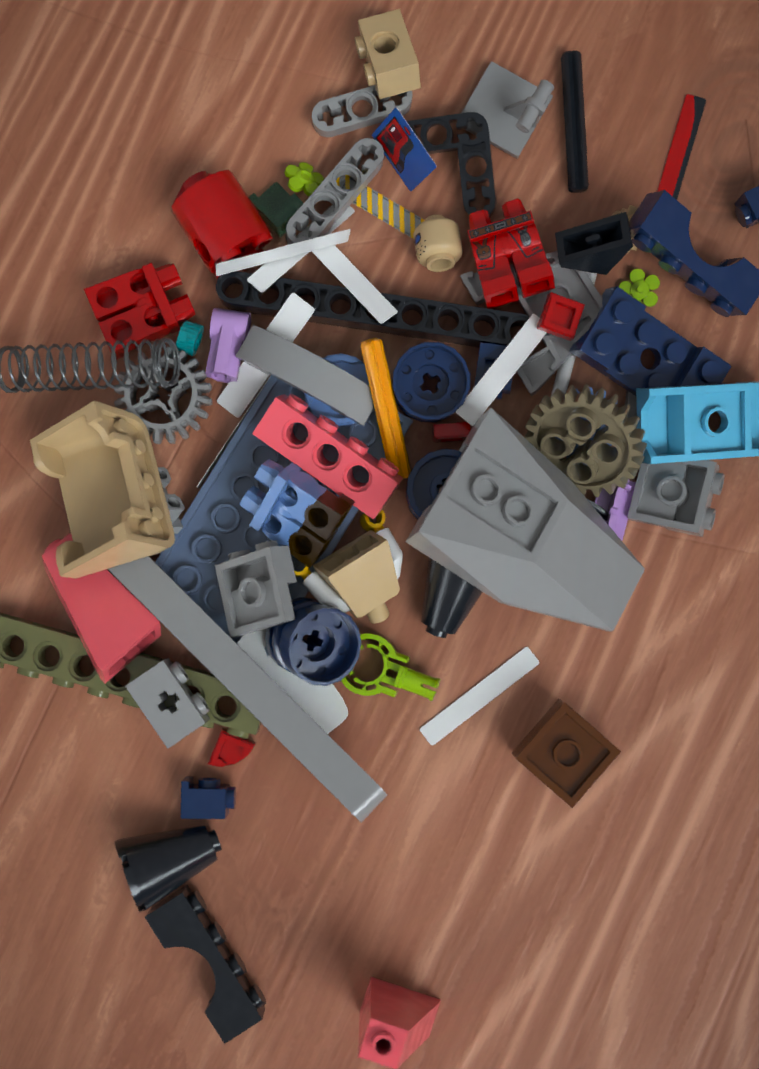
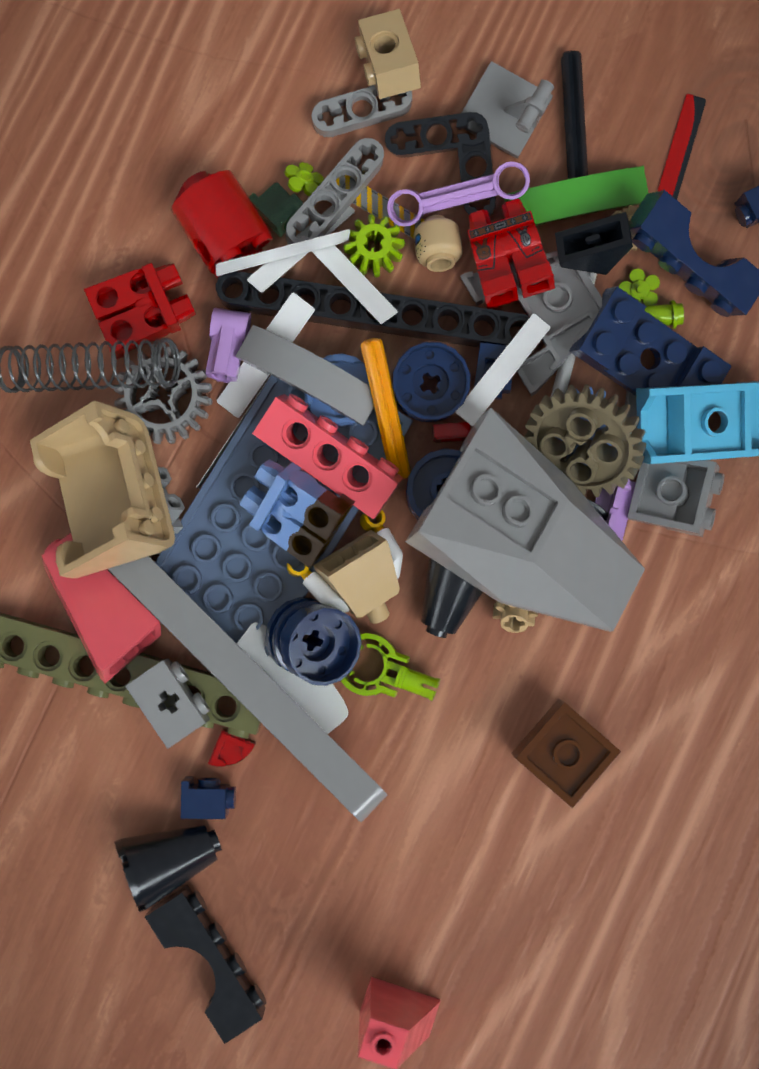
teal axle [176,321,204,356] -> none
light grey plate [215,540,297,638] -> none
sticker [372,107,437,191] -> none
white sticker [420,647,539,745] -> none
red tile [537,292,585,341] -> none
none -> lime gear [343,214,405,277]
none -> lavender piece [387,161,530,227]
none -> tan gear [493,601,538,633]
none -> bright green slope [504,166,648,225]
none -> lime pin [644,300,684,329]

